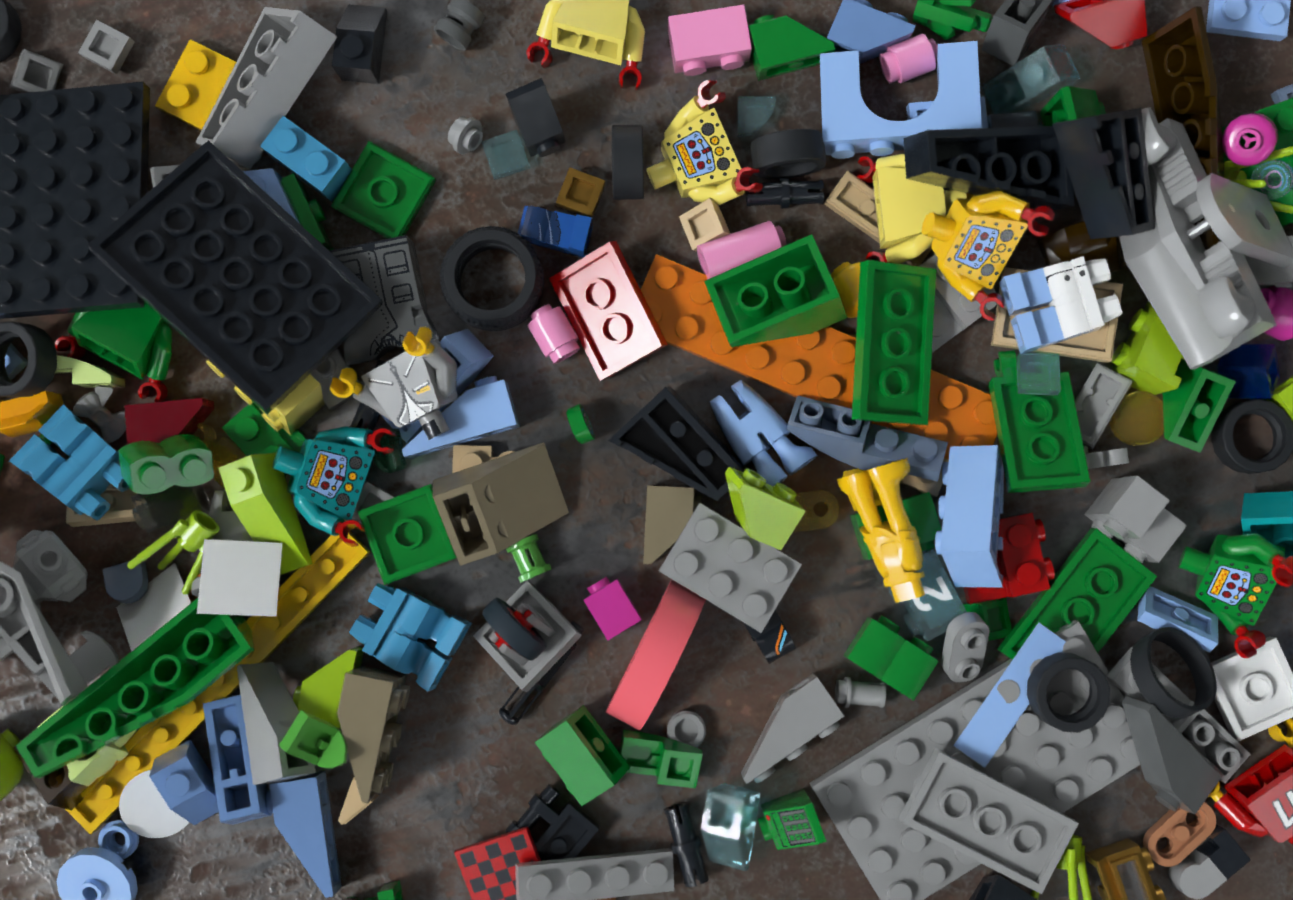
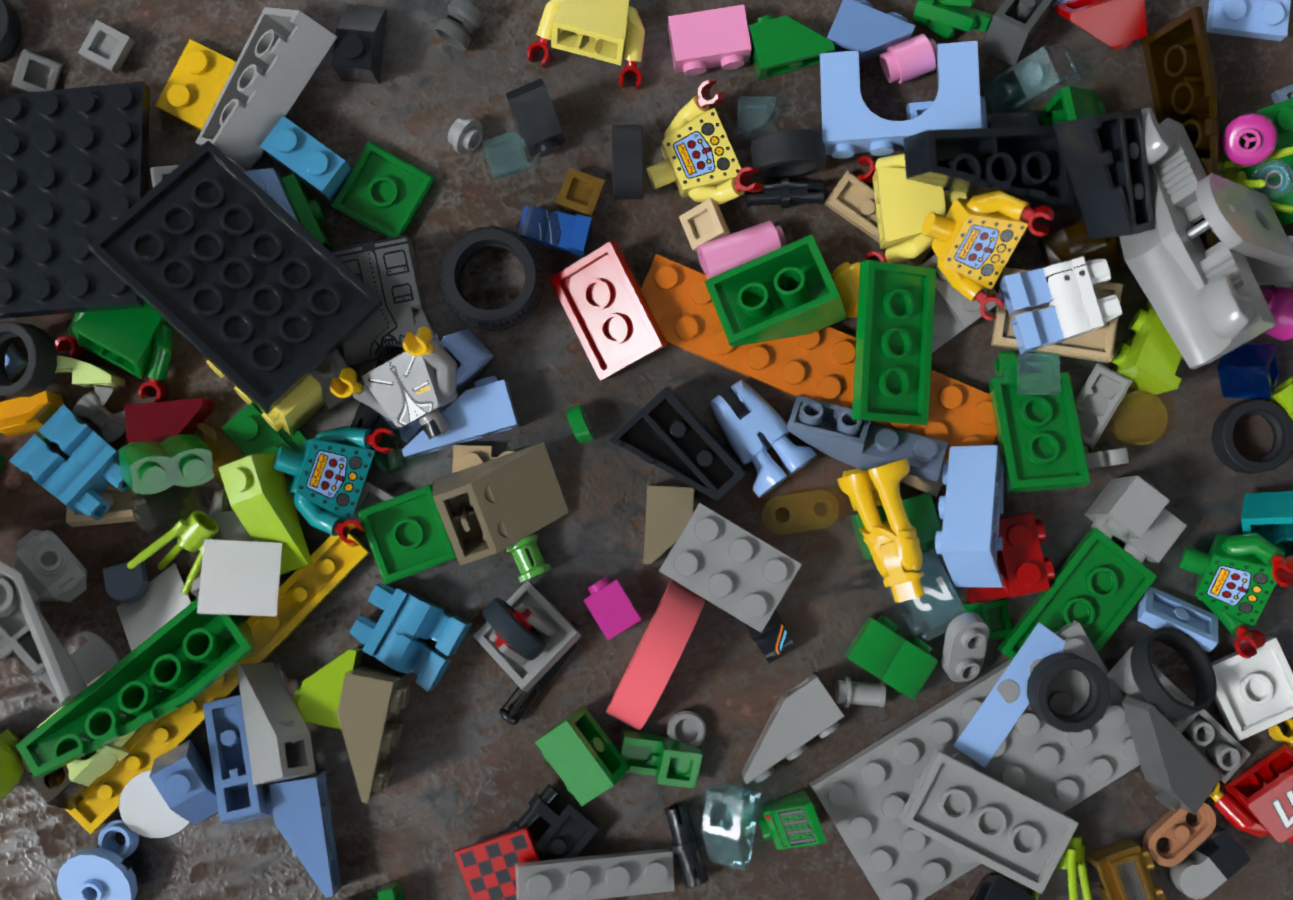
bright green plate [279,710,347,768] -> none
tan slope [338,776,379,825] -> none
bright pink brick [527,304,580,364] -> none
lime slope [725,466,806,550] -> none
green slope [1162,358,1236,453] -> none

